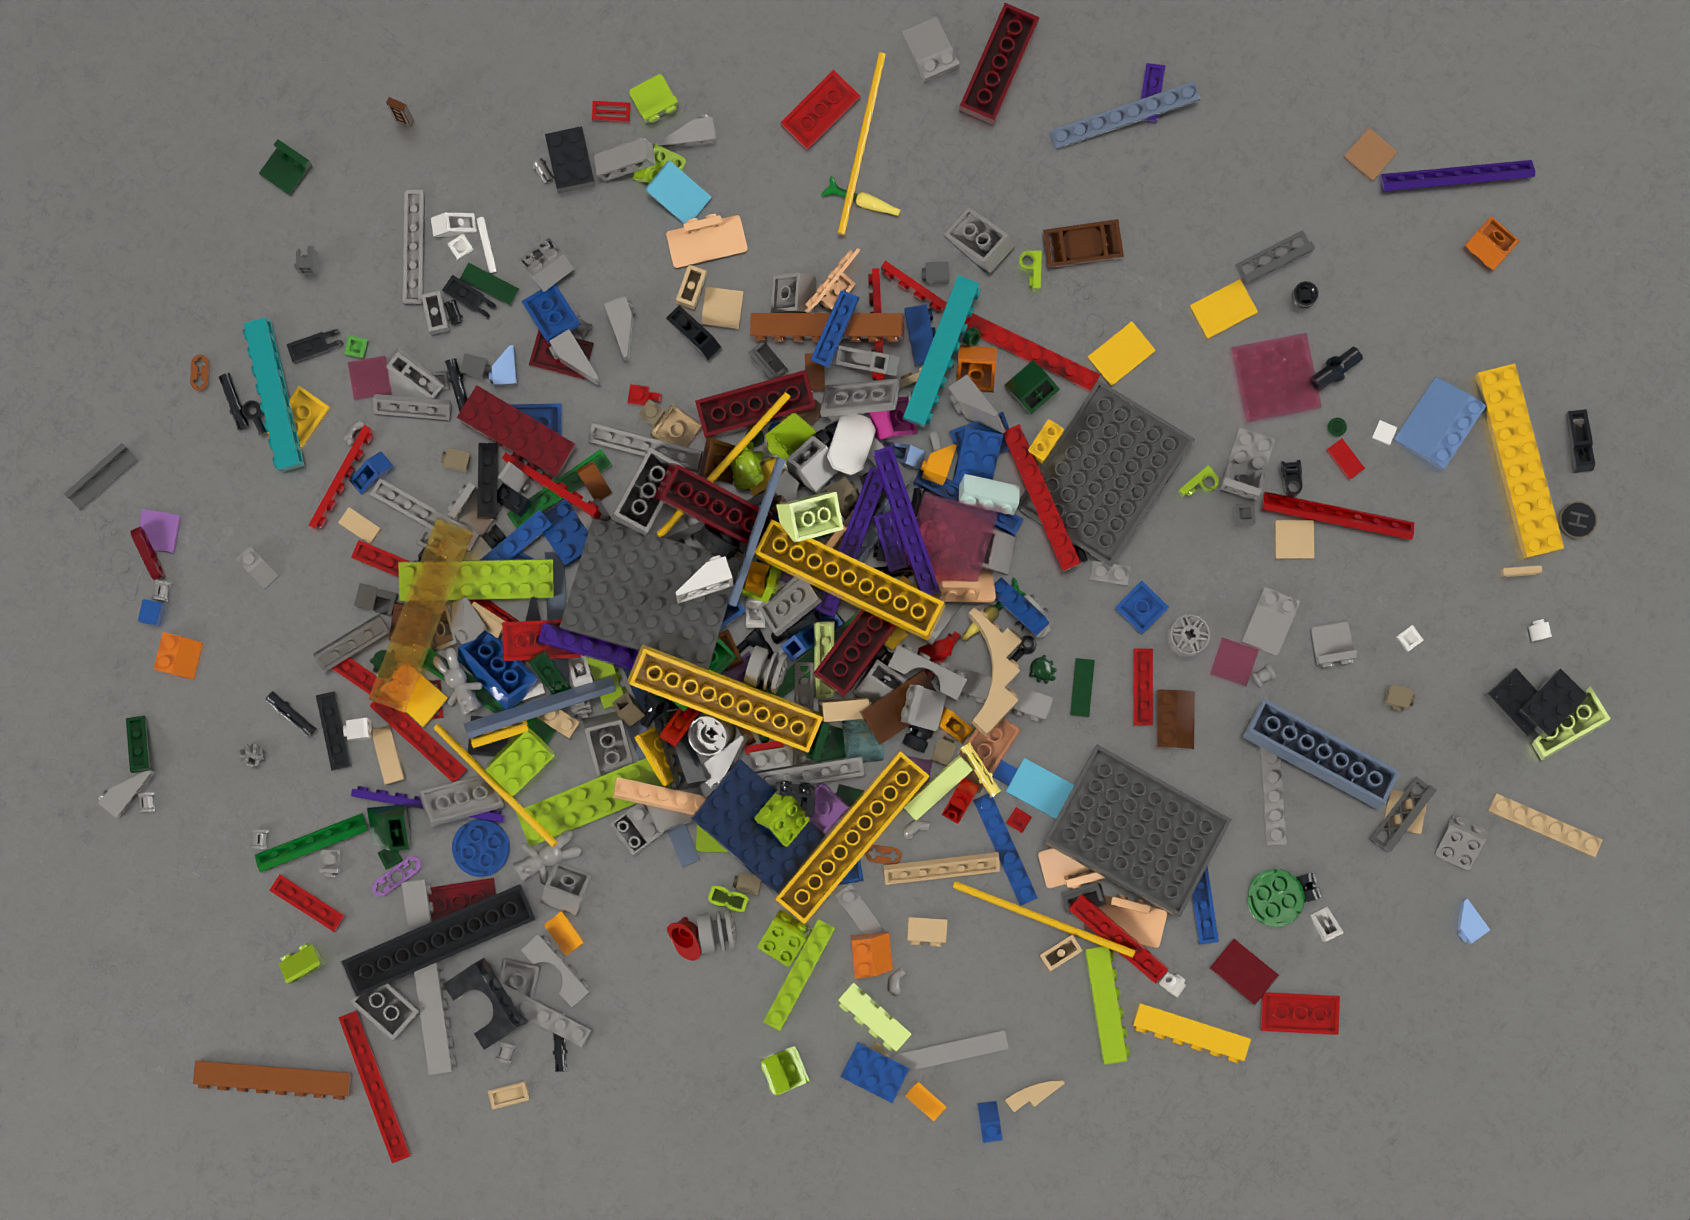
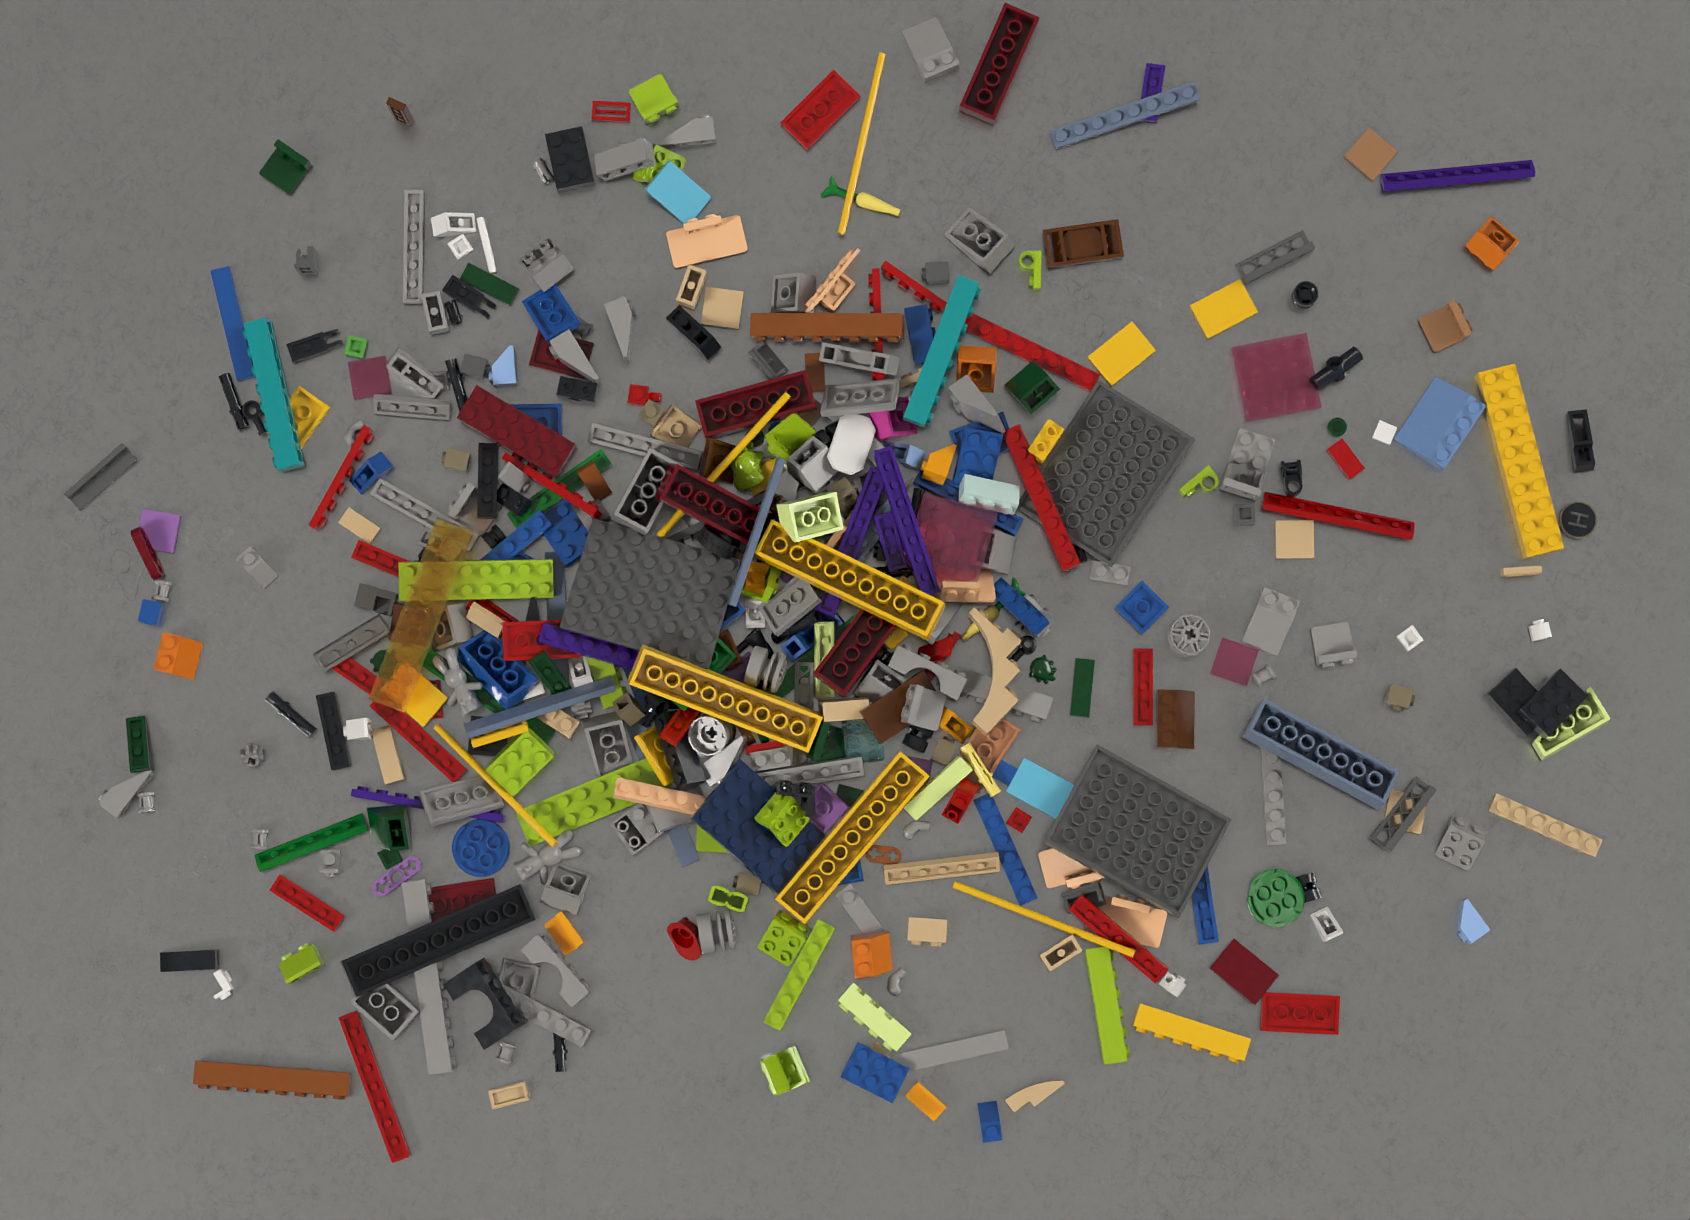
dark orange beam [190,354,210,392] -> none
light grey slope [451,597,487,645] -> none
white slope [676,555,733,604] -> none
blue plate [811,290,860,368] -> none
light grey tile [929,431,941,452] -> none
dark green tile [963,327,981,347] -> none
none -> black slope [160,950,218,972]
none -> blue tile [210,266,254,381]
none -> white bracket [213,969,234,1000]
none -> black brick [556,376,599,405]
none -> medium nougat bracket [1419,300,1472,352]

